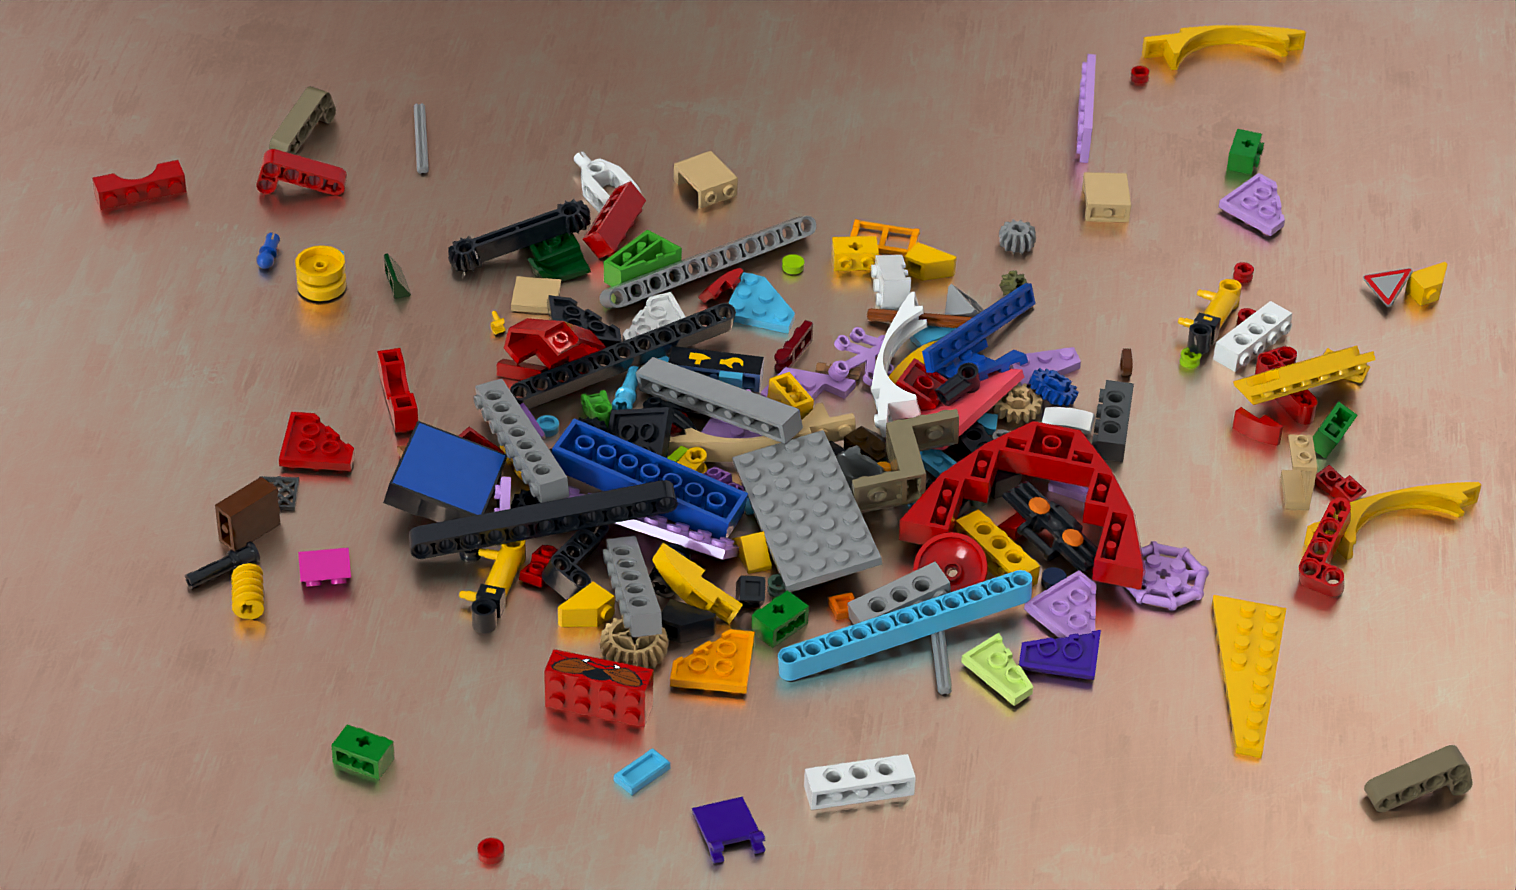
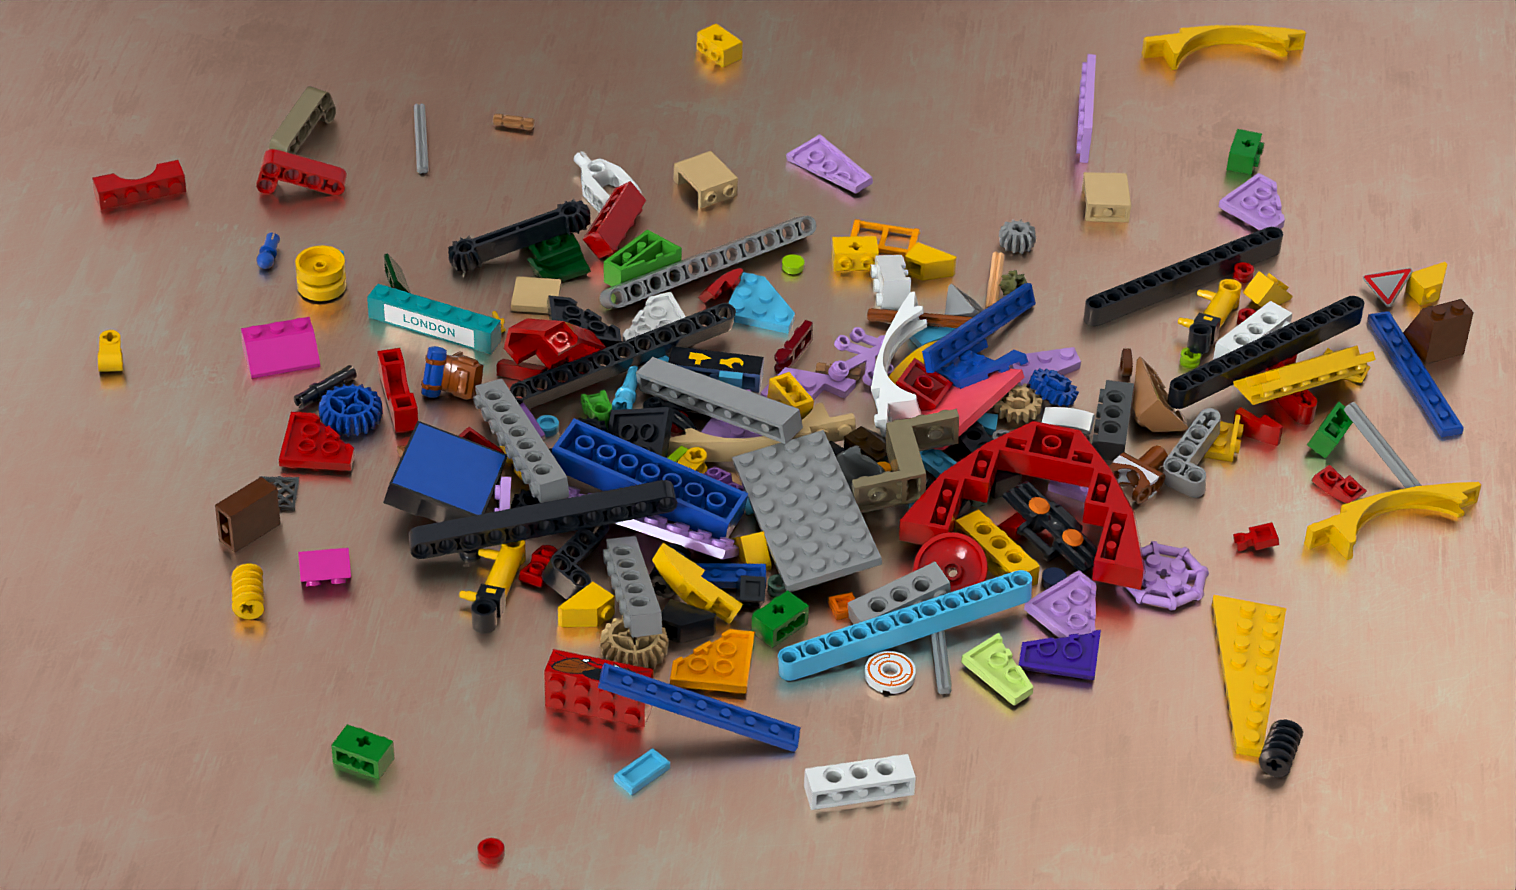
black pin [185,541,260,589] -> none
dark purple flag [692,796,765,864] -> none
black piece [935,362,980,406] -> none
red bush [1131,66,1149,84] -> none
tan panel [1280,434,1318,510] -> none
red beam [1299,497,1351,597] -> none
dark tan beam [1364,745,1473,812] -> none
none -> yellow piece [98,330,123,372]
none -> dark pink slope [241,317,320,379]
none -> black pin [294,365,357,409]
none -> blue gear [318,383,383,437]
none -> teal brick [367,284,501,355]
none -> dark orange piece [421,346,483,400]
none -> medium nougat axle [493,114,535,130]
none -> blue tile [598,663,801,752]
none -> blue plate [696,563,766,589]
none -> yellow brick [697,23,743,68]
none -> lavender wing [786,134,873,193]
none -> white tile [865,651,916,694]
none -> light nougat axle [985,252,1004,309]
none -> black beam [1083,227,1283,326]
none -> dark orange connector [1109,445,1168,504]
none -> medium nougat wedge [1133,357,1188,432]
none -> light grey beam [1163,408,1221,498]
none -> black beam [1167,296,1365,409]
none -> yellow bracket [1204,415,1244,462]
none -> red plate [1233,522,1279,551]
none -> yellow slope [1243,271,1293,307]
none -> black piece [1259,719,1304,777]
none -> light grey axle [1344,402,1422,488]
none -> blue tile [1367,311,1464,437]
none -> reddish brown slope [1403,299,1474,364]

